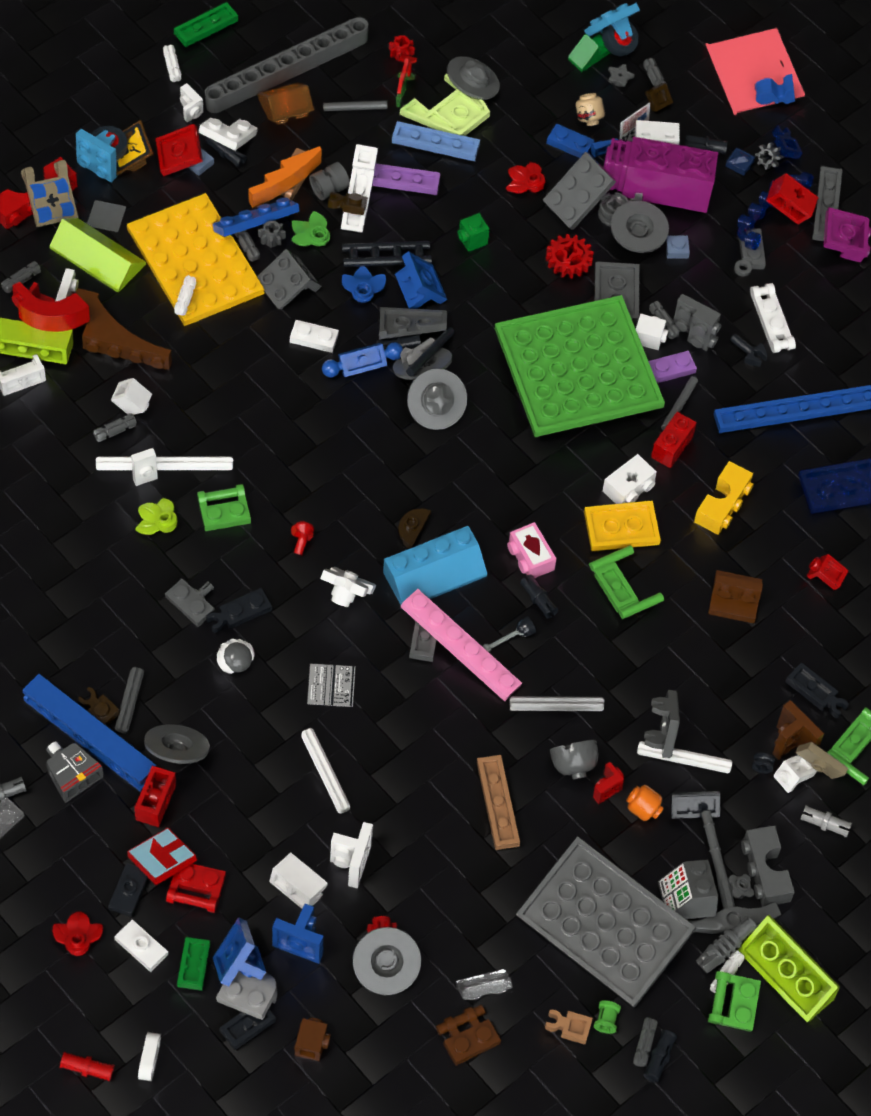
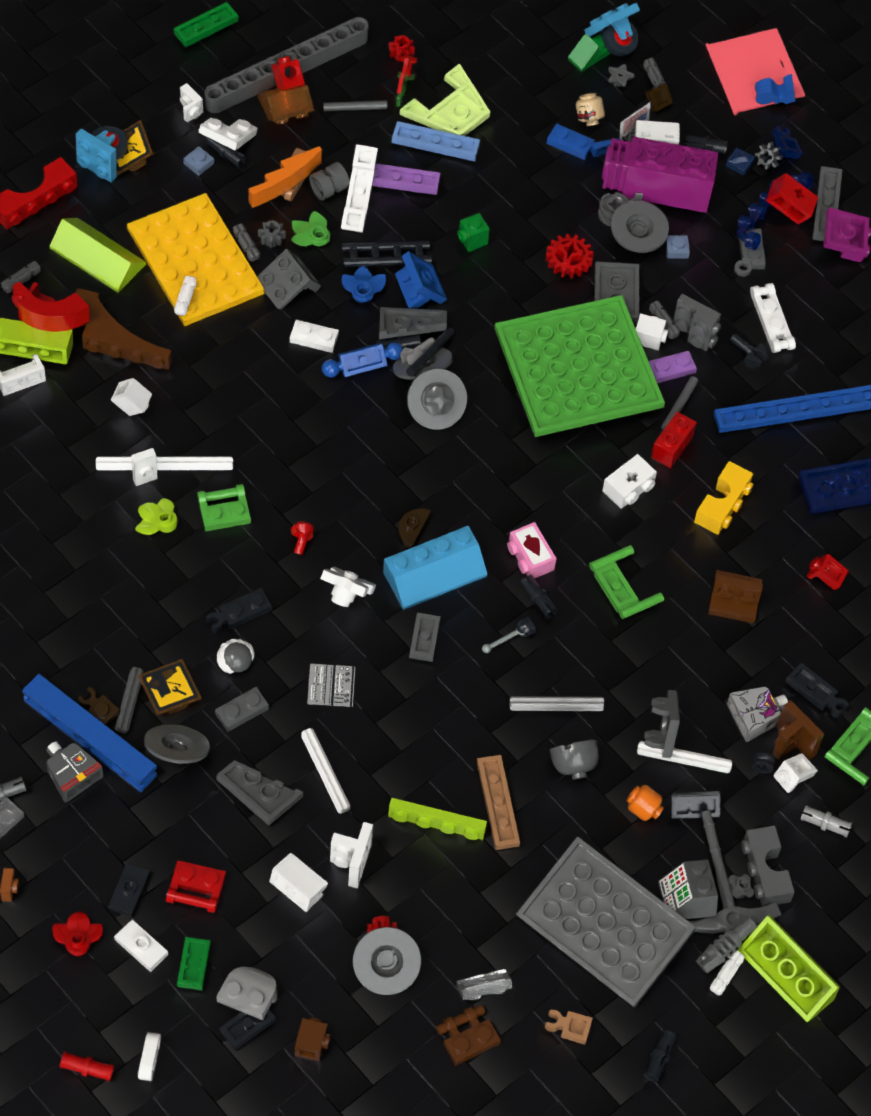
dark tan flag [21,160,79,227] -> none
white plate [55,269,79,301] -> none
dark grey sticker [87,200,126,232] -> none
dark grey axle [93,414,137,442] -> none
tile [127,828,197,885] -> none
red brick [135,766,176,828] -> none
red tile [155,124,203,176] -> none
white axle [163,45,182,82] -> none
dark grey plate [165,579,215,627] -> none
blue plate [212,198,299,237] -> none
blue bracket [213,917,266,987] -> none
blue bracket [272,904,323,964] -> none
dark brown plate [328,192,368,215] -> none
bright pink plate [401,589,522,701] -> none
dark grey hat [447,57,500,100] -> none
red plate [506,162,546,193] -> none
dark grey plate [543,152,616,230] -> none
yellow plate [584,501,661,551] -> none
red bracket [593,762,624,804] -> none
bright green bush [594,1001,621,1034] -> none
dark grey axle [633,1018,658,1067] -> none
bright green plate [708,971,761,1032] -> none
dark tan plate [795,742,848,779] -> none
none -> dark orange plate [0,868,19,902]
none -> piece [138,659,202,716]
none -> dark grey plate [215,687,269,732]
none -> dark grey wing [216,760,304,825]
none -> red brick [271,56,305,90]
none -> lime plate [388,798,487,840]
none -> light grey torso [727,687,788,742]

